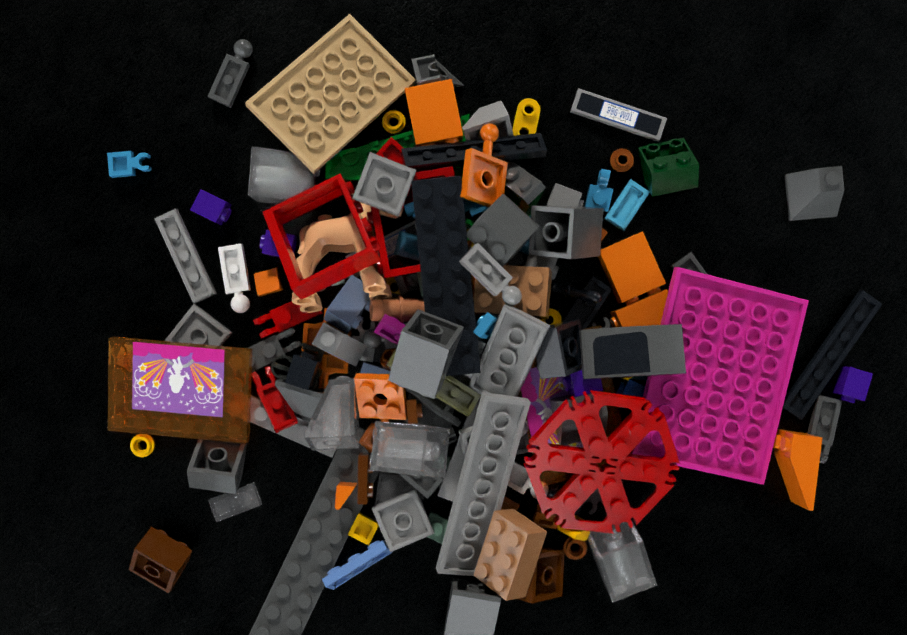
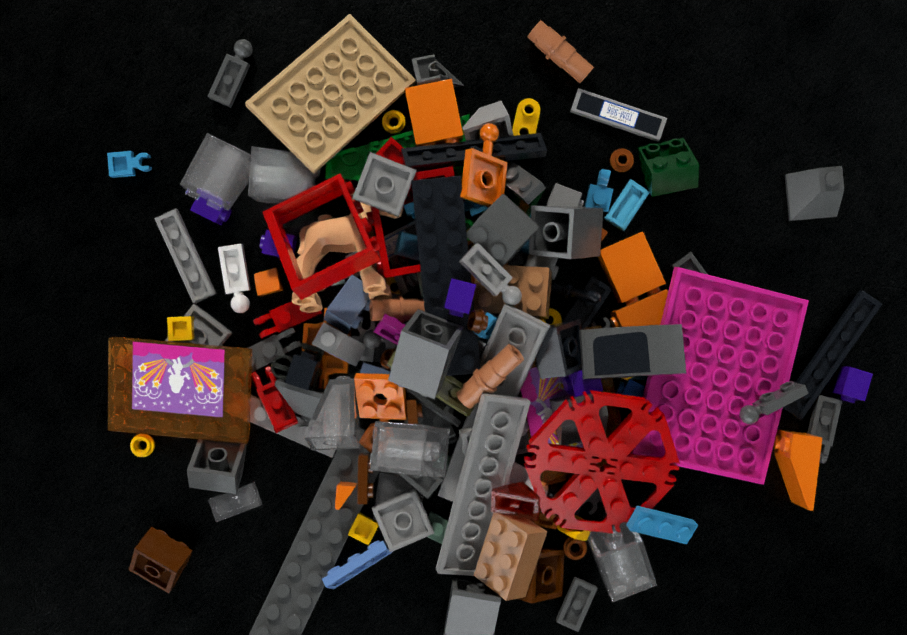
none -> yellow plate [167,316,195,341]
none -> clear slope [180,133,259,211]
none -> dark purple brick [444,278,477,318]
none -> nougat piece [456,344,524,409]
none -> reddish brown plate [467,309,488,334]
none -> clear red slope [491,481,540,521]
none -> nougat piece [527,20,594,83]
none -> dark grey plate [556,577,598,632]
none -> dark azure plate [626,506,698,544]
none -> dark grey plate [739,381,809,424]

